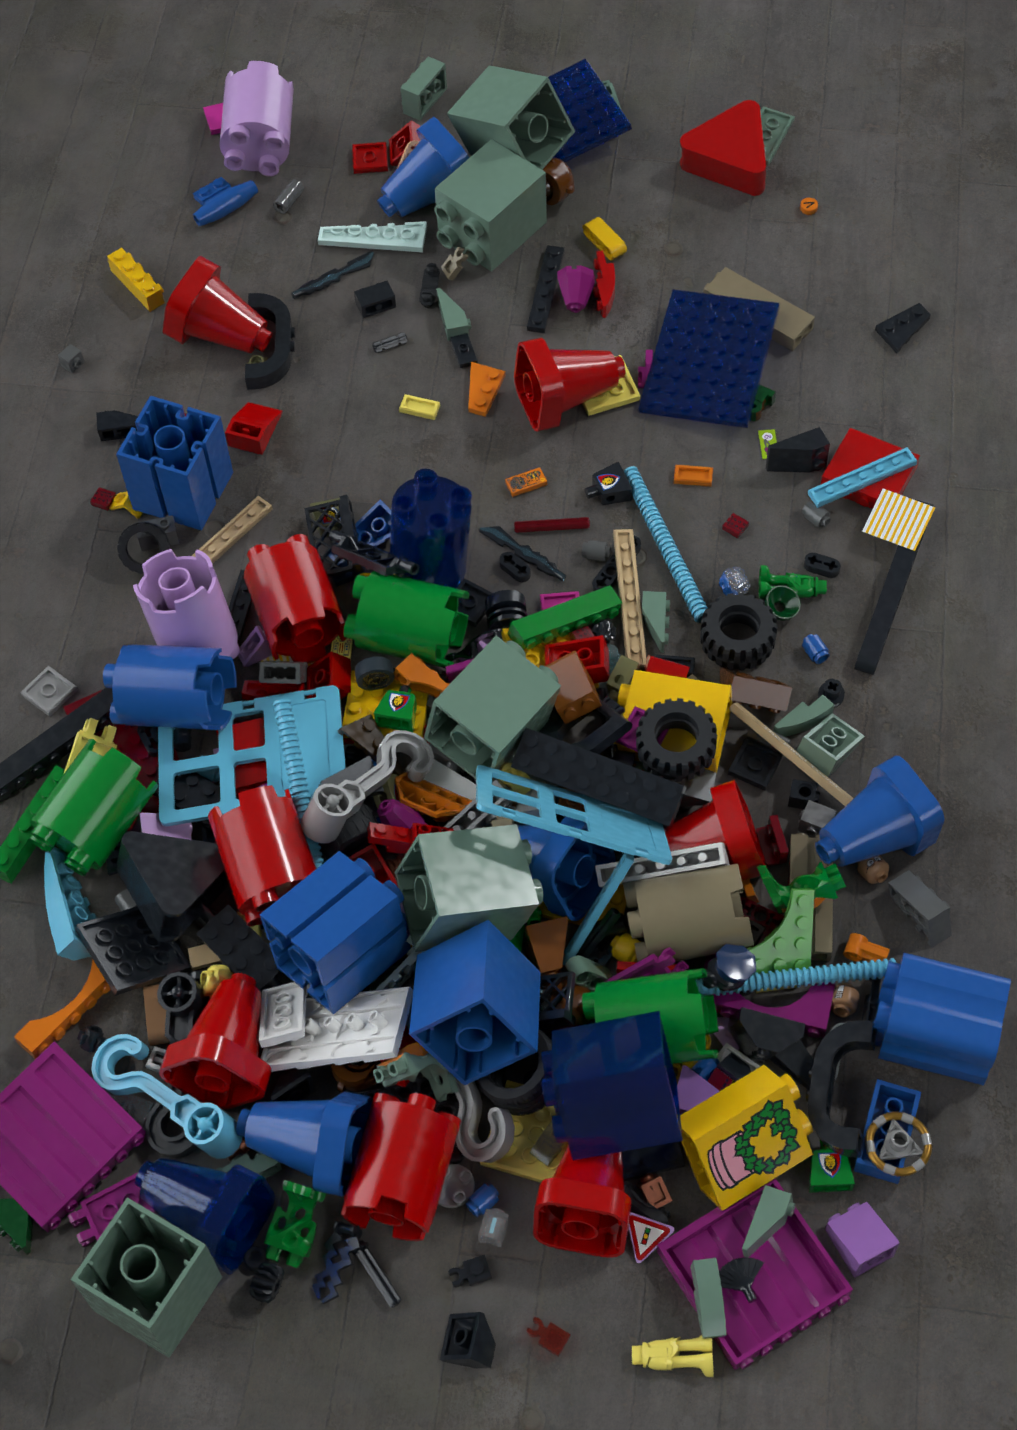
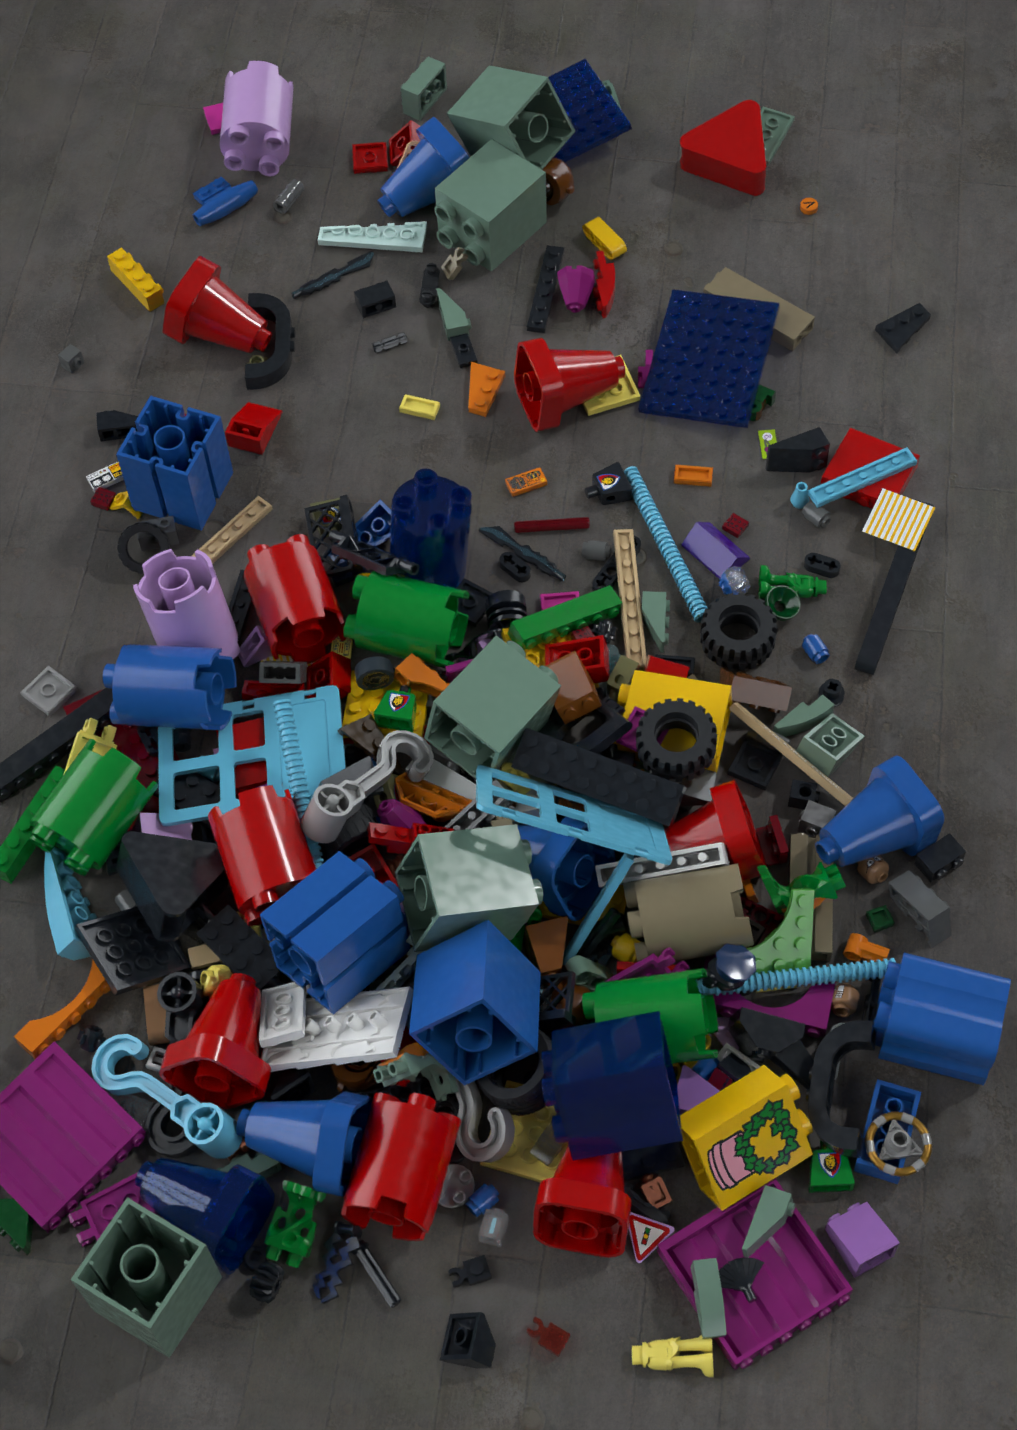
none -> tile [86,462,124,493]
none -> slope [682,522,750,579]
none -> medium azure cone [790,482,809,509]
none -> dark green tile [866,905,895,933]
none -> black brick [914,833,966,882]

